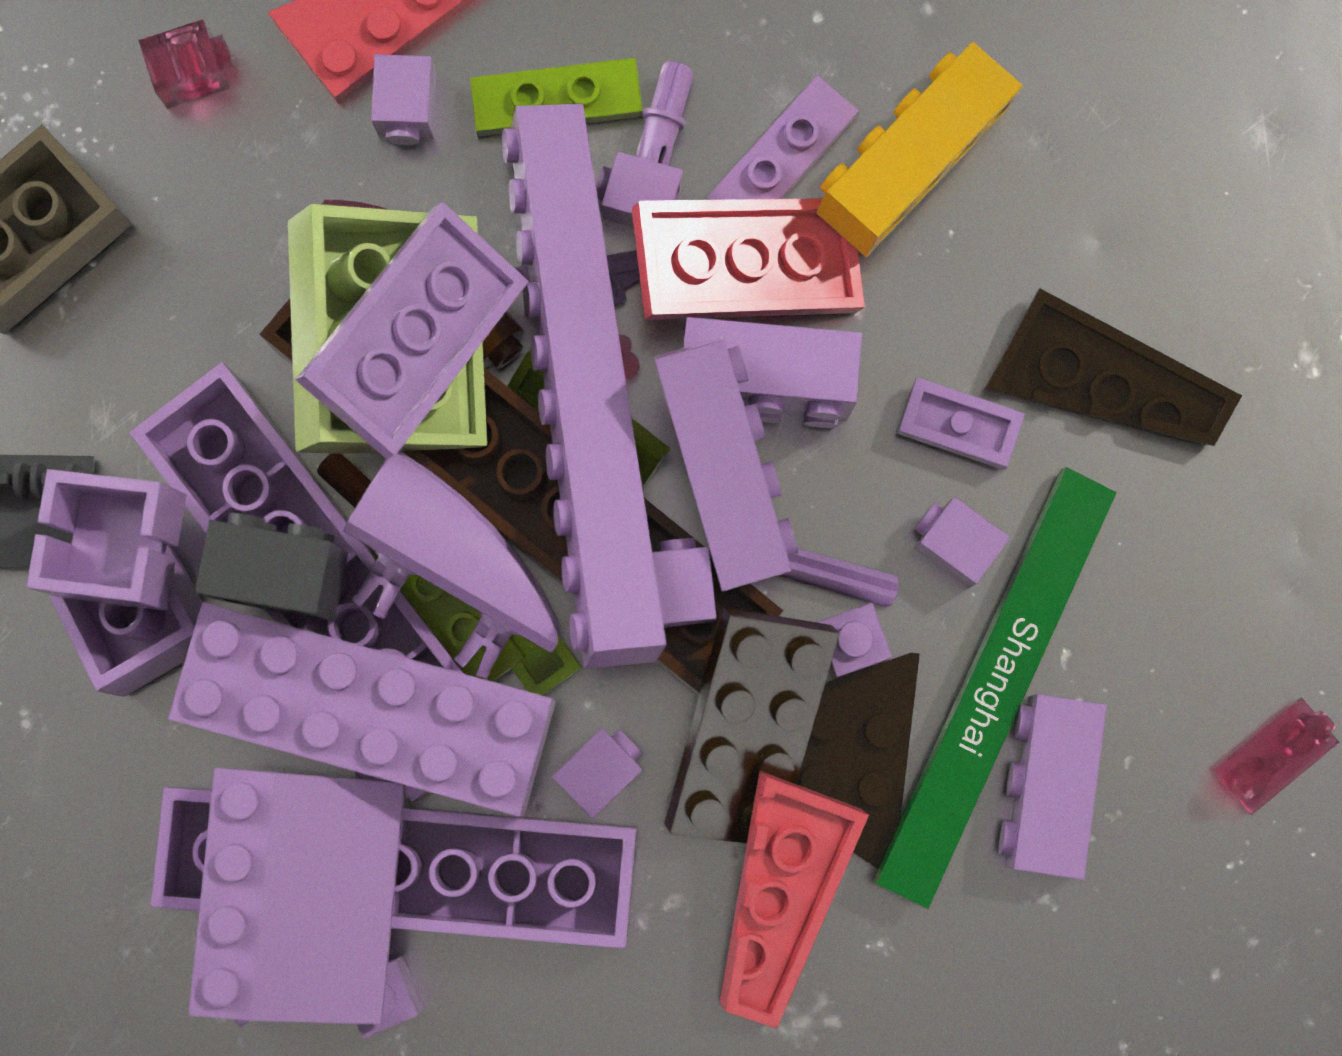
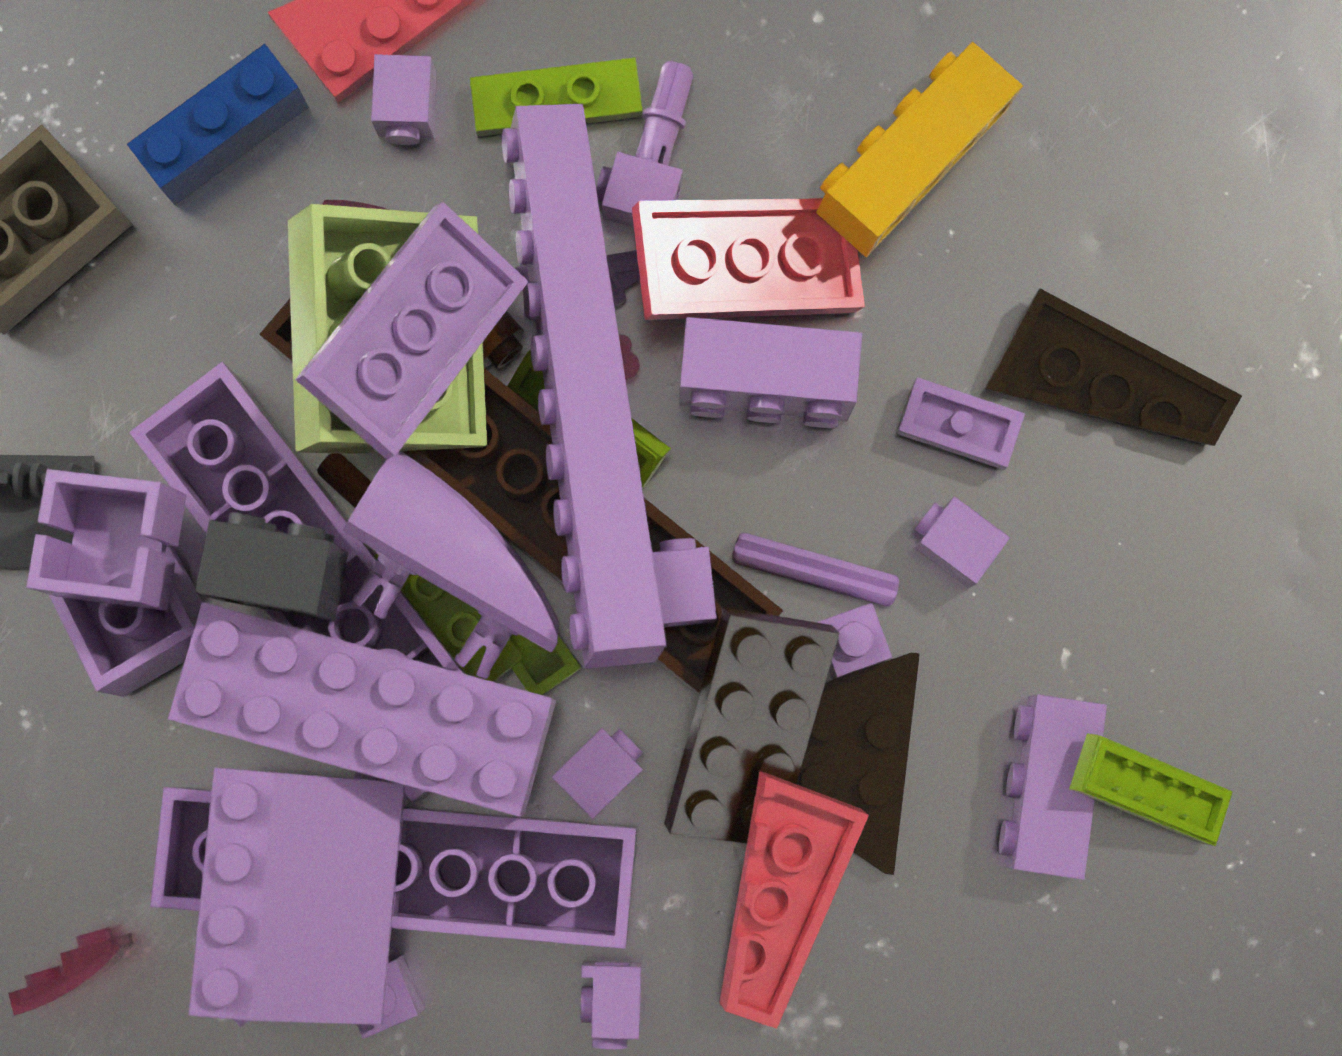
clear pink brick [138,19,234,109] -> none
lavender brick [655,336,799,591] -> none
lavender plate [706,75,859,200] -> none
green tile [872,467,1117,909] -> none
clear pink hinge [1214,698,1339,815] -> none
none -> clear pink slope [8,927,134,1016]
none -> blue brick [127,43,309,205]
none -> lavender brick [581,961,642,1049]
none -> lime plate [1069,733,1233,846]

